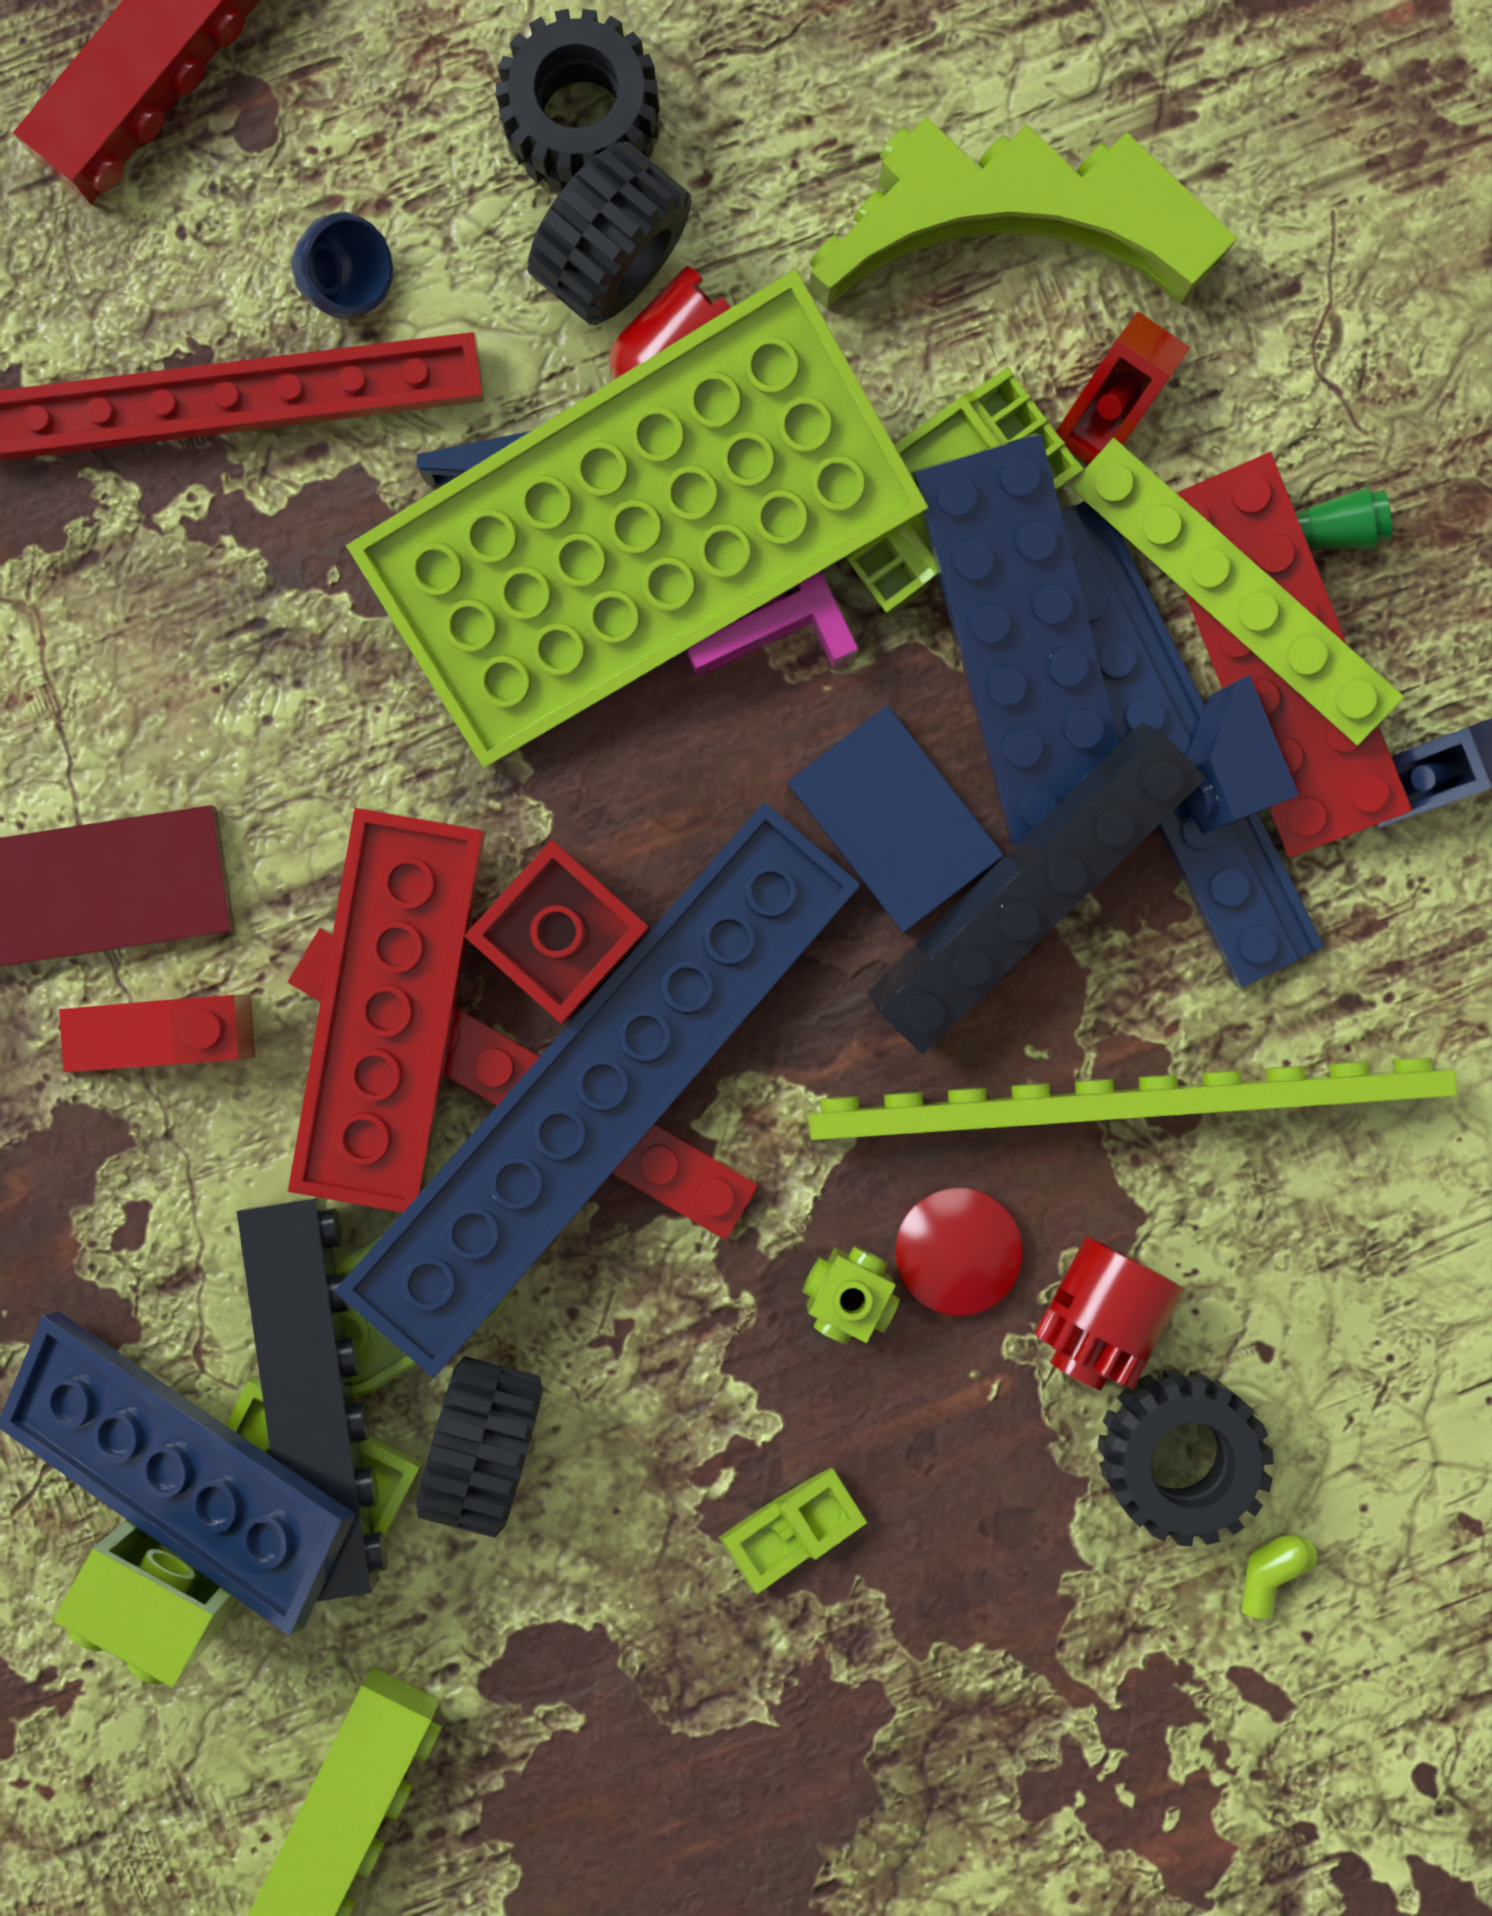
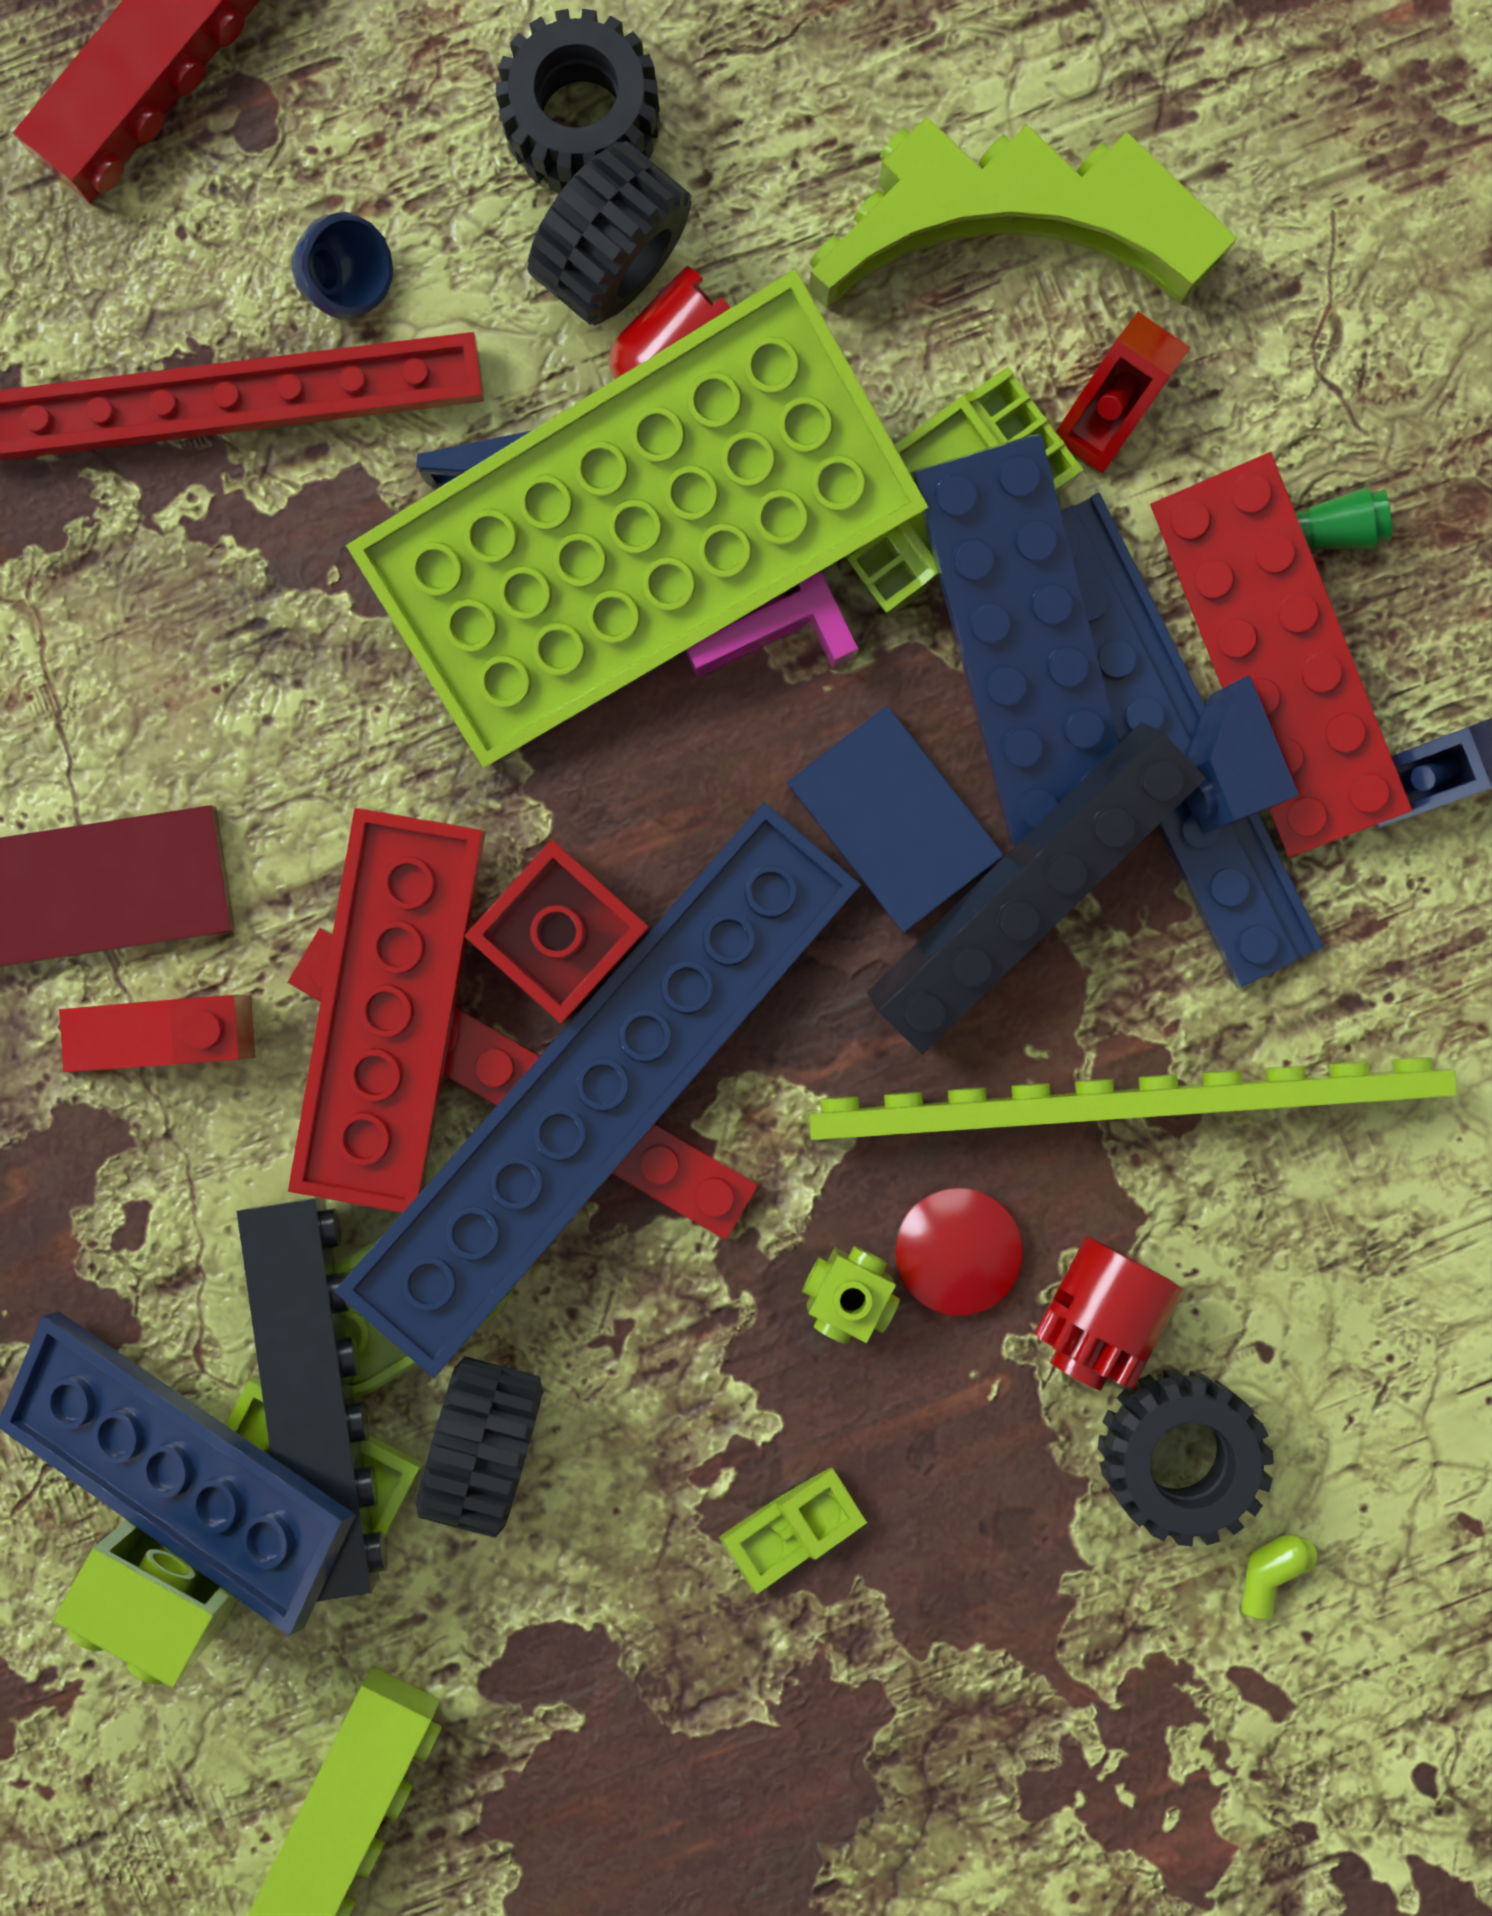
lime plate [1070,437,1405,746] -> none

